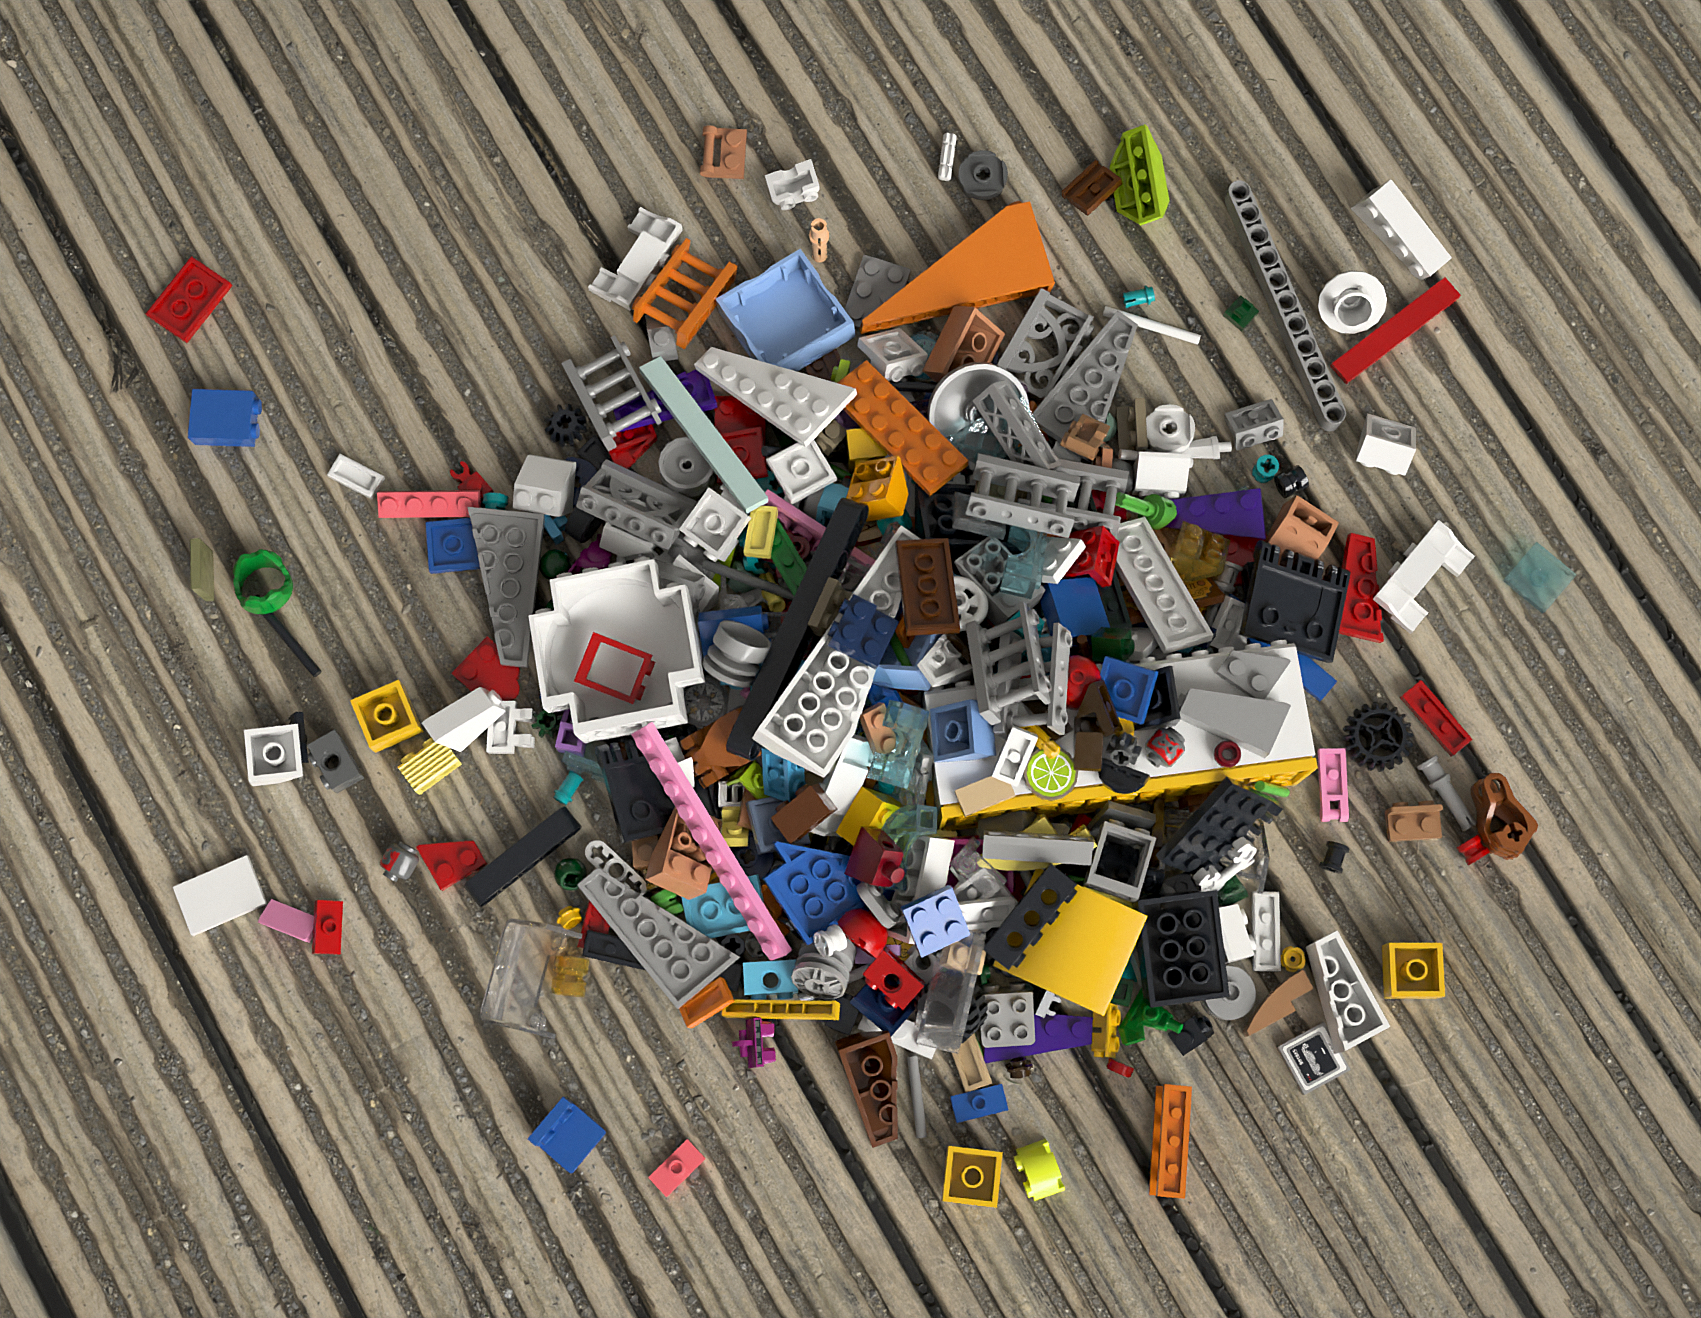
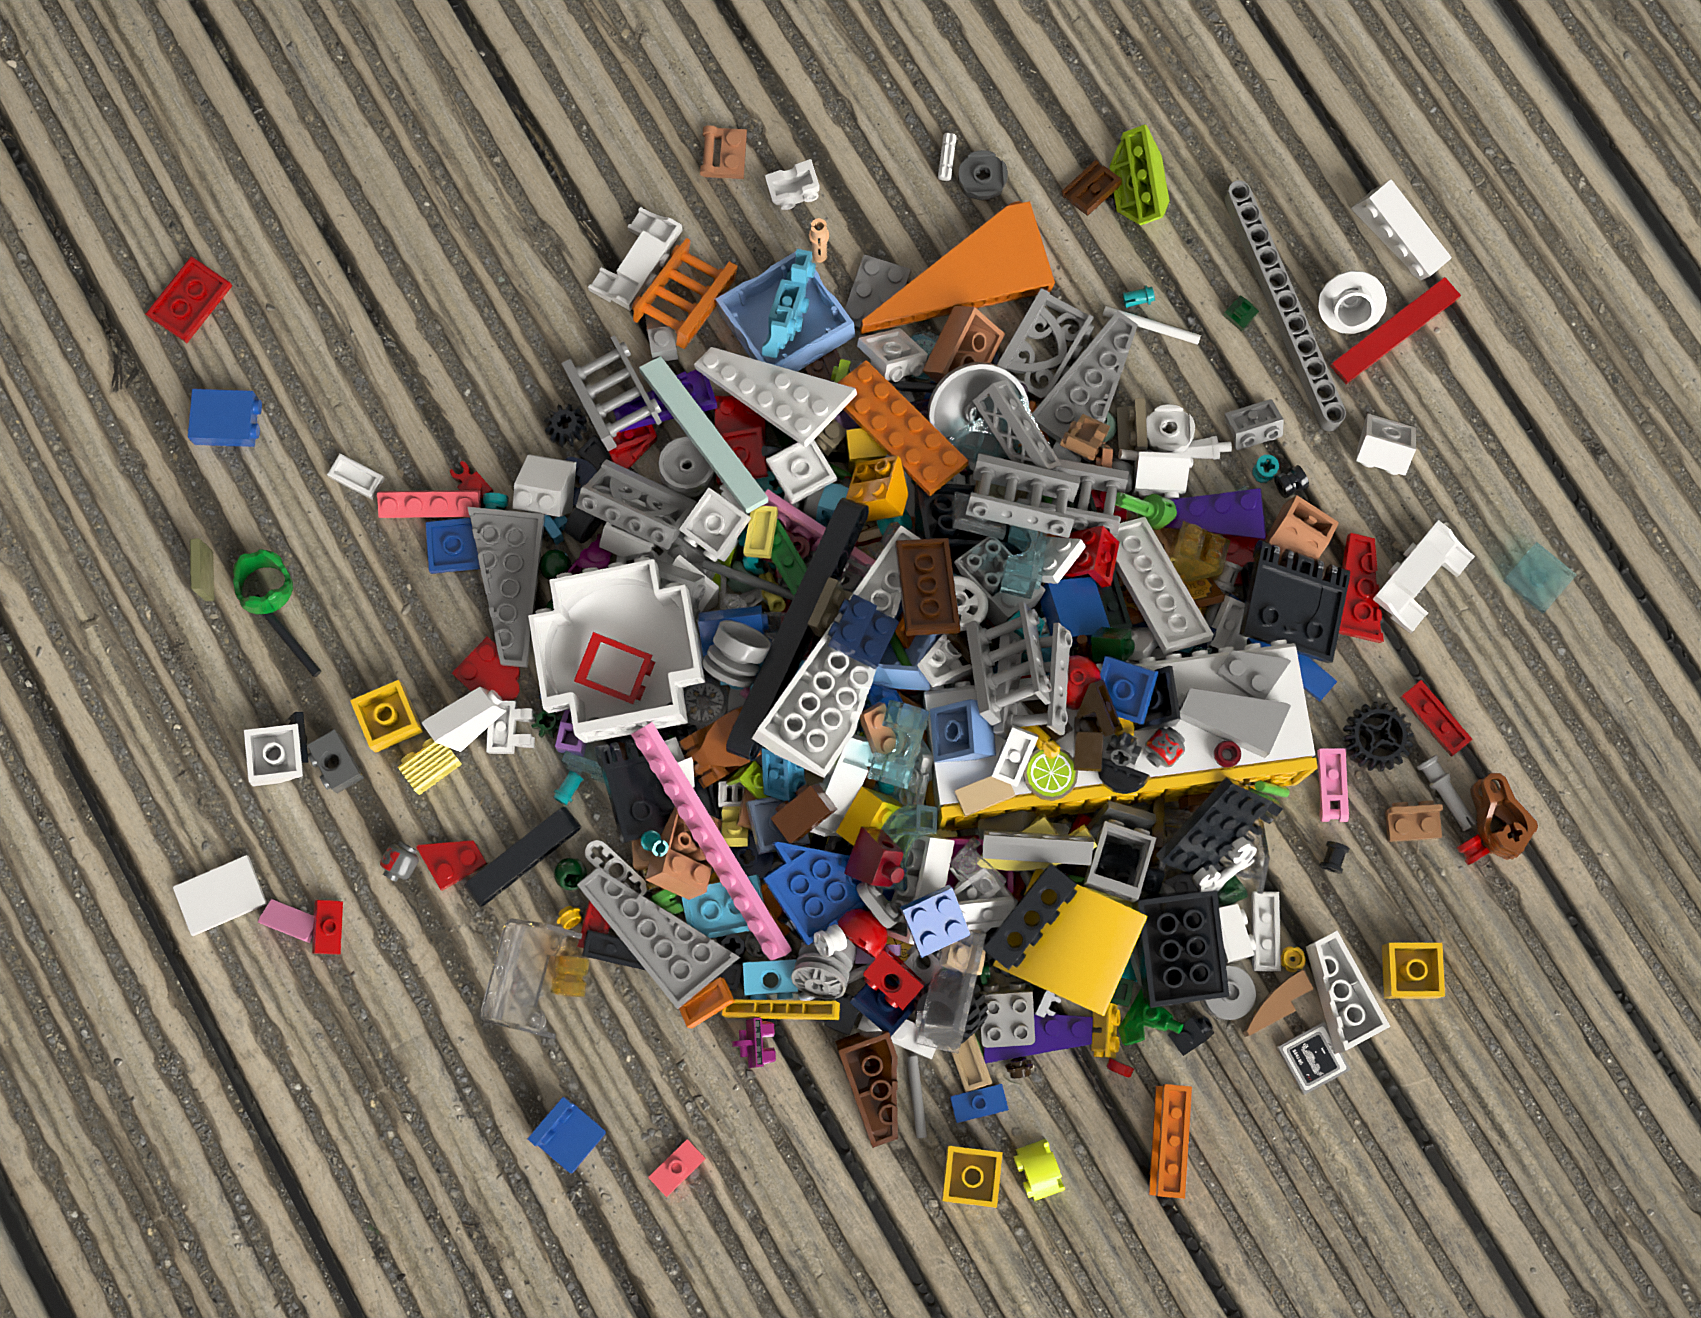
none -> teal pin [641,830,669,857]
none -> medium azure bracket [762,249,816,358]

